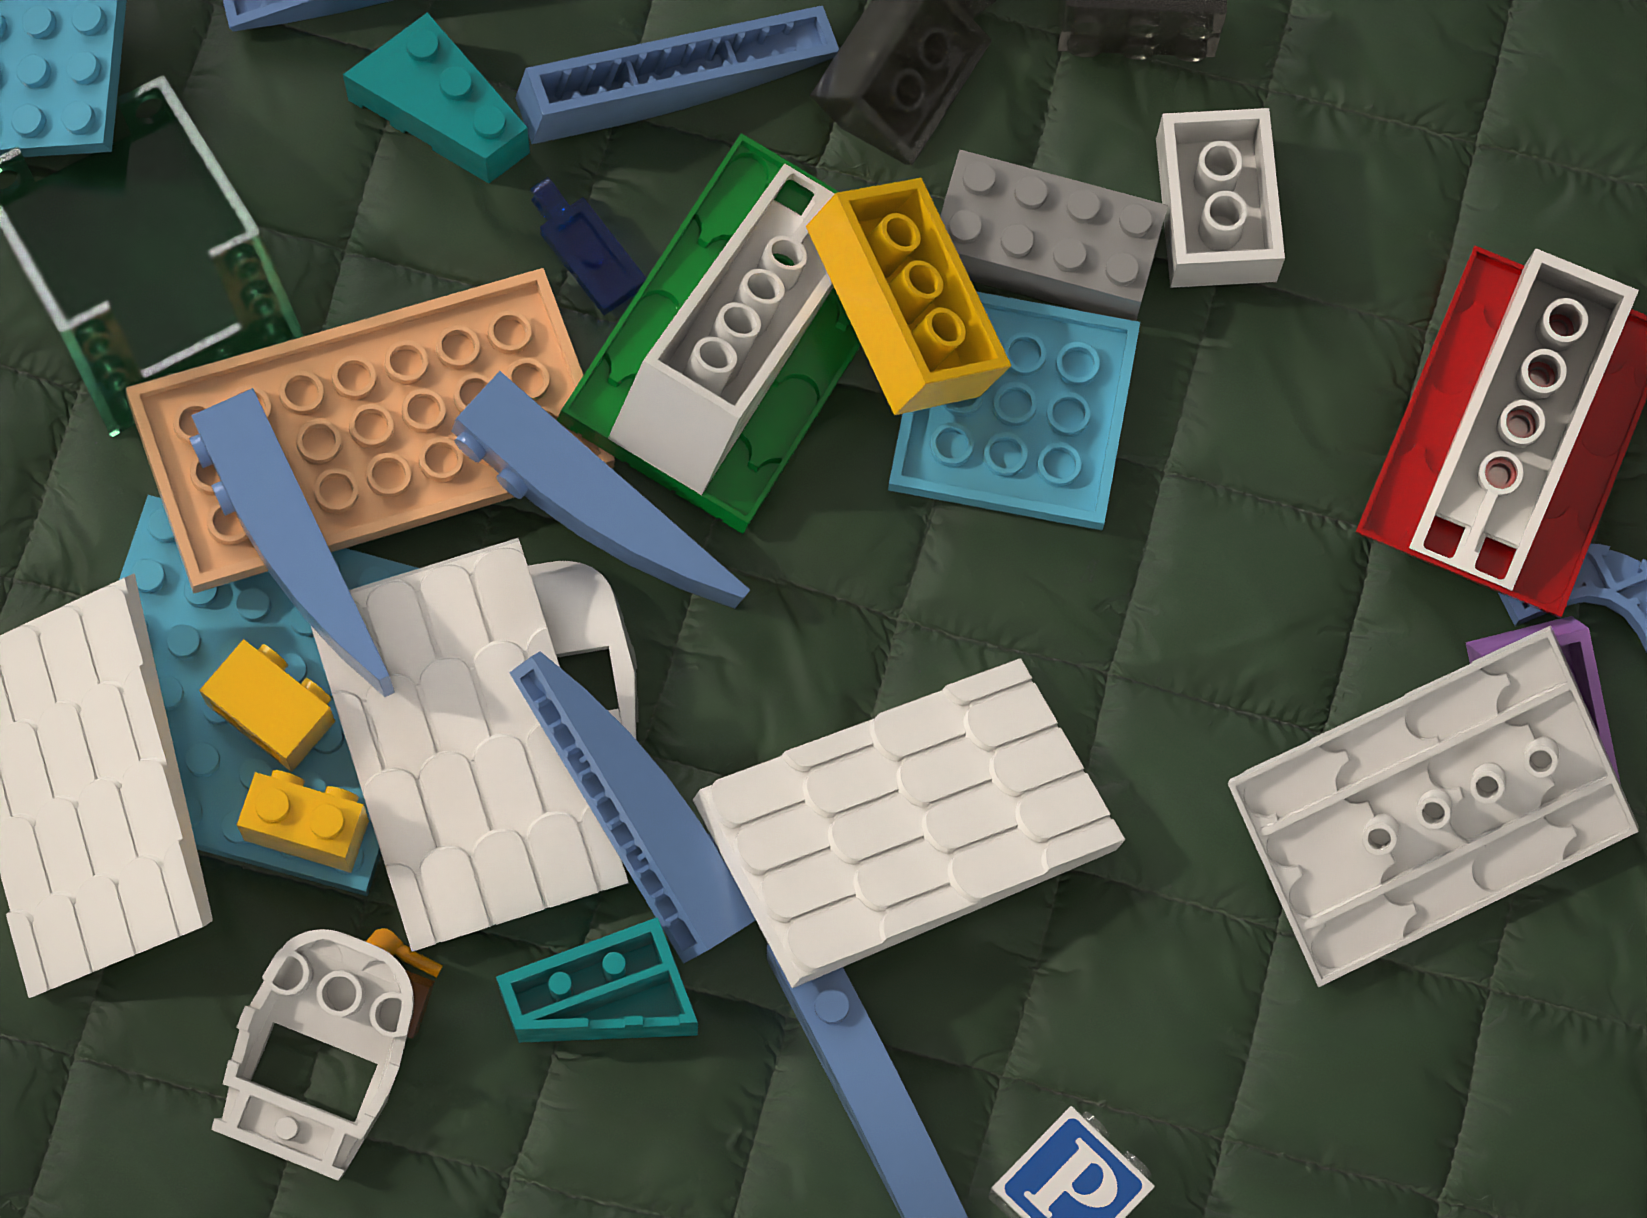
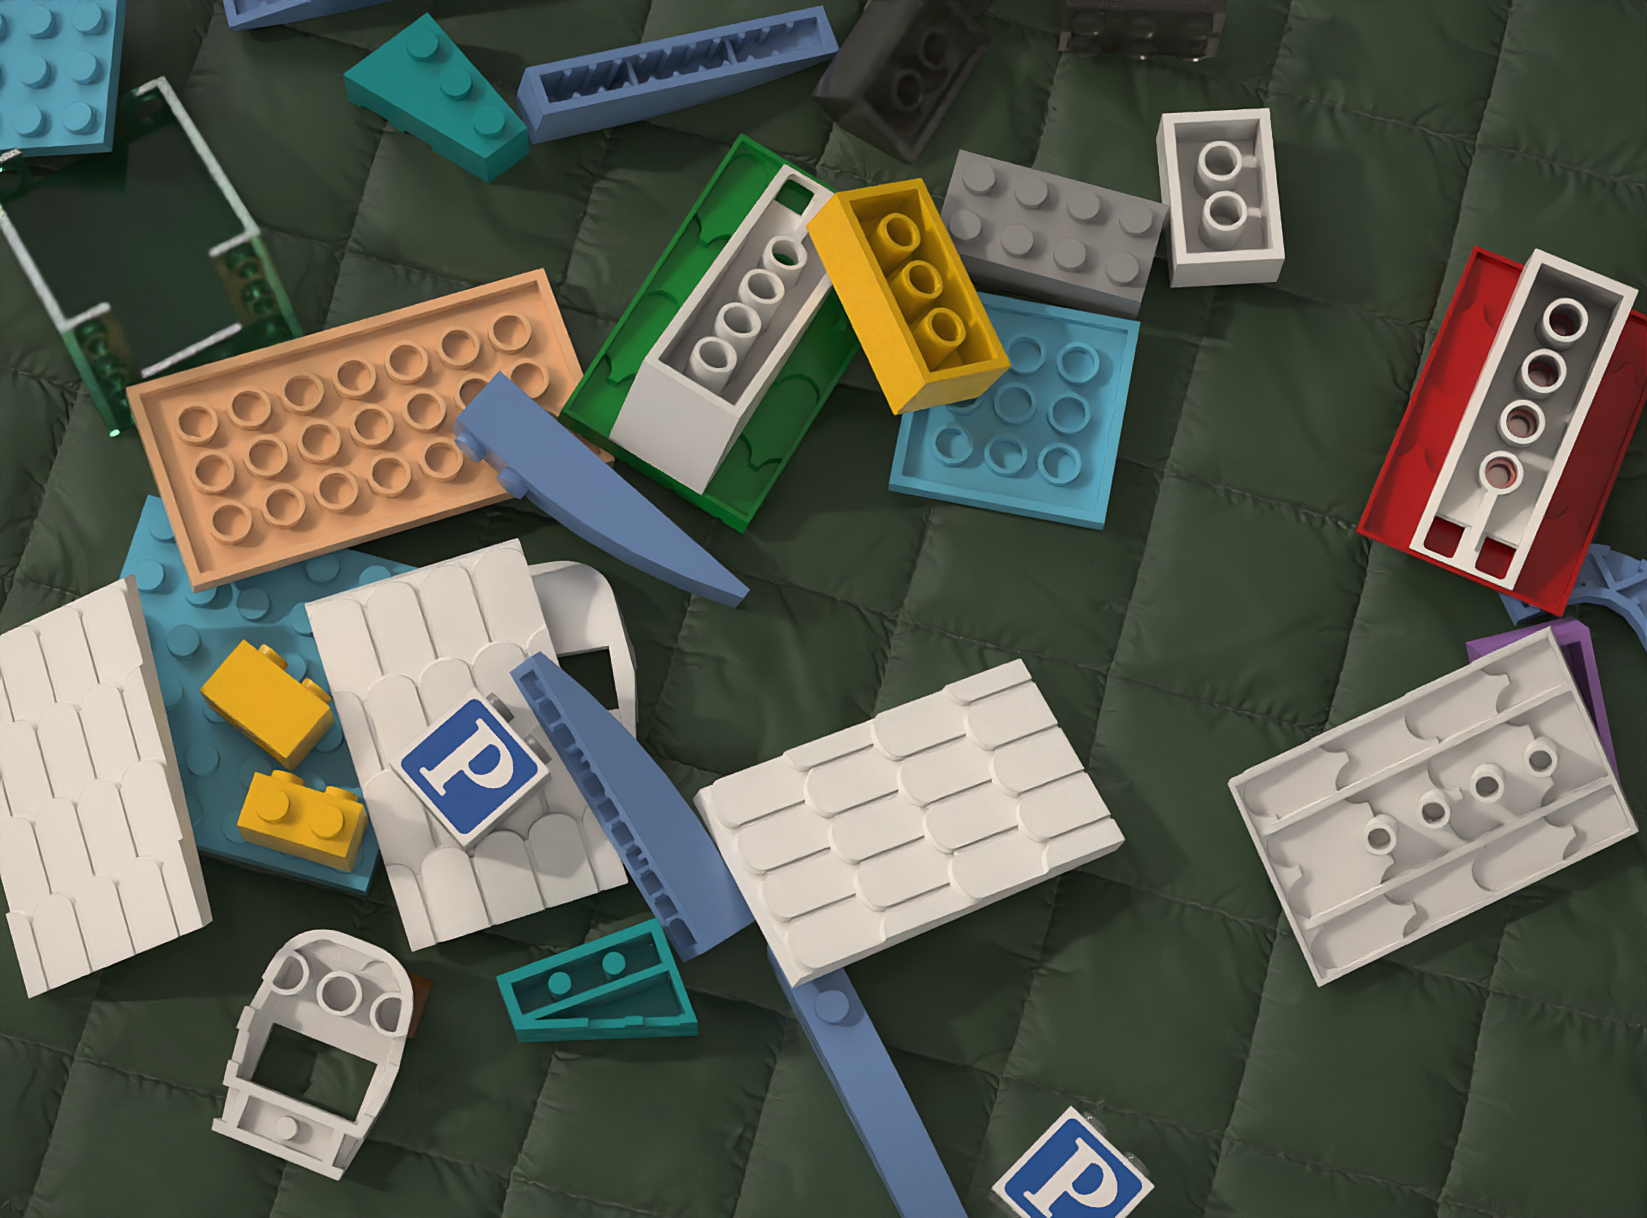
medium blue slope [189,388,395,697] -> none
light orange hand [366,928,443,978] -> none
clear blue plate [530,177,646,316] -> none
none -> piece [389,687,552,854]

